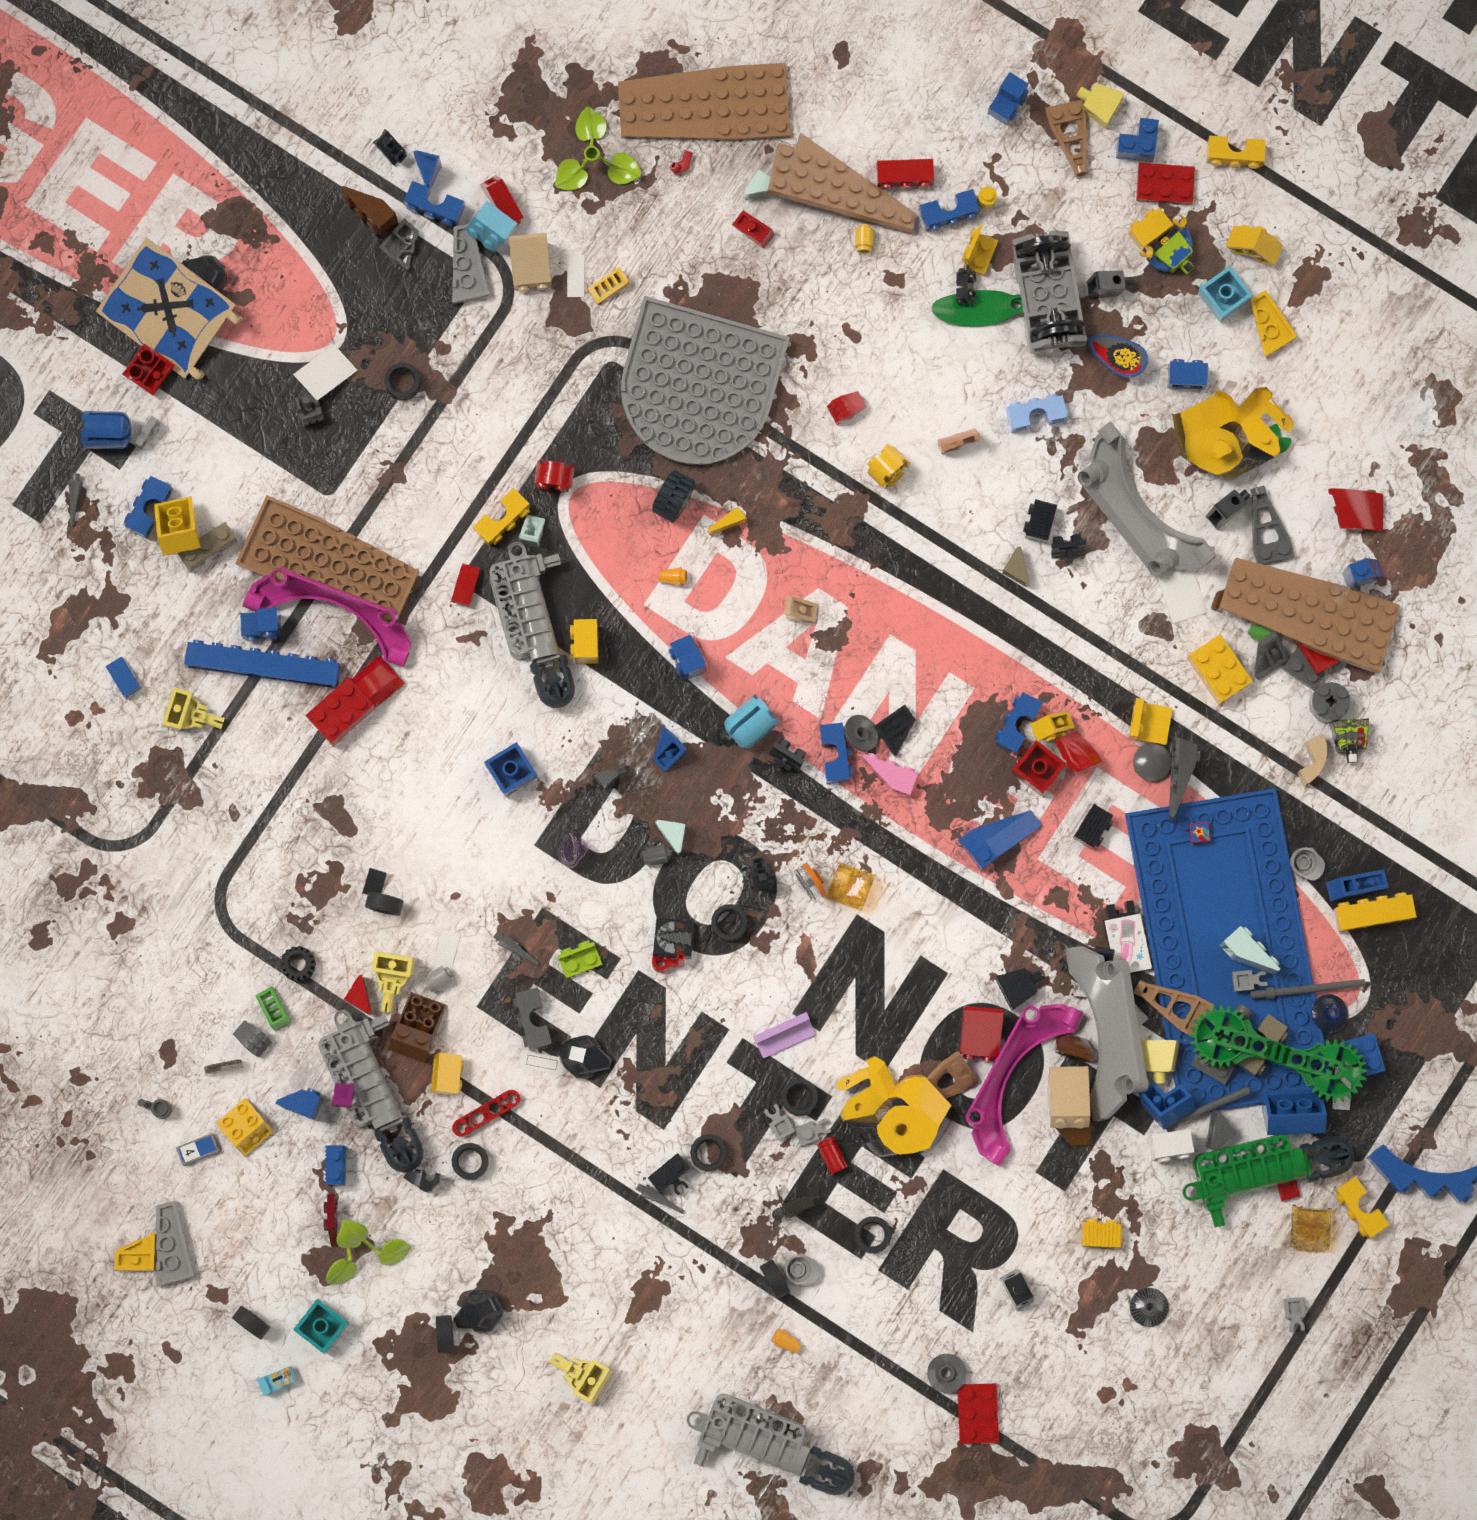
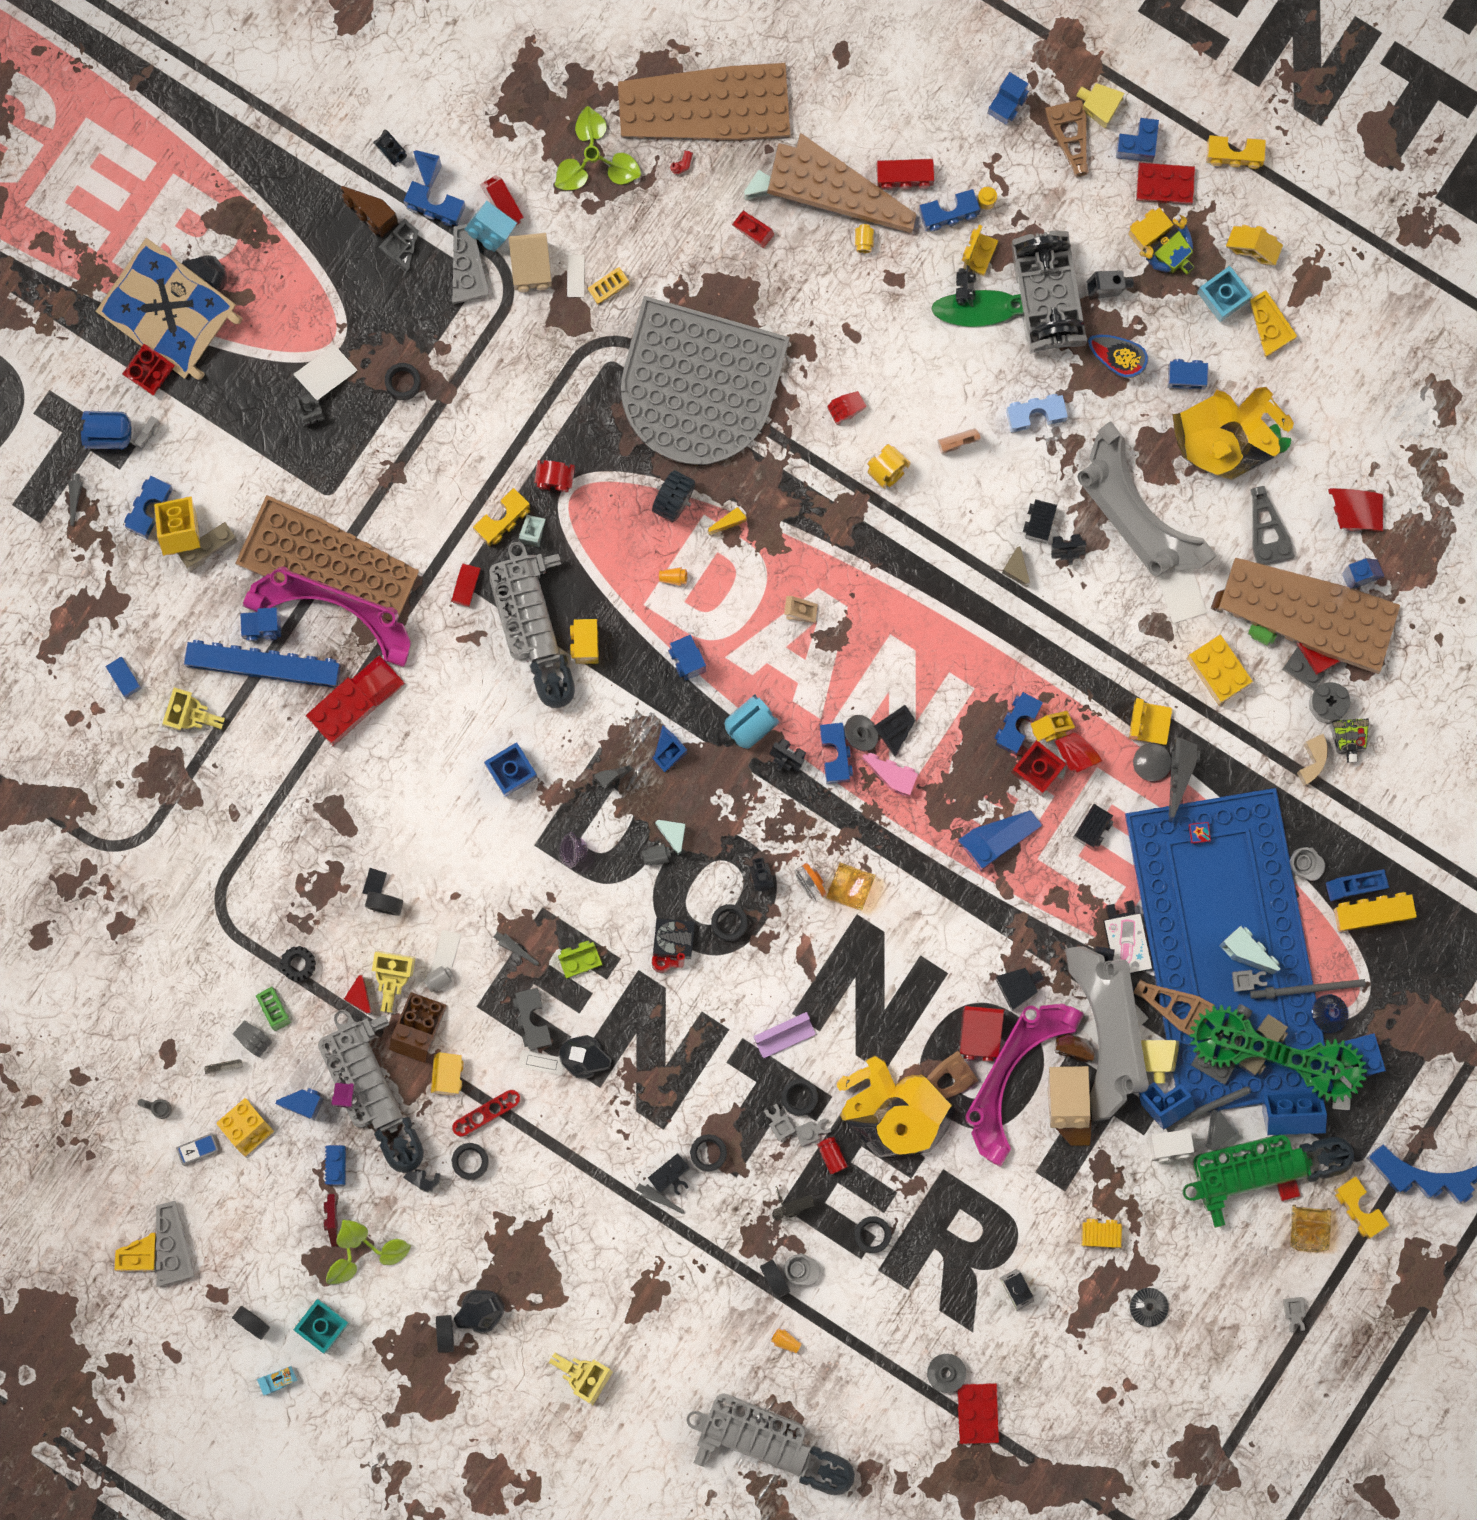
black torso [1206,489,1250,530] -> none
dark grey wing [1254,631,1288,681] -> none

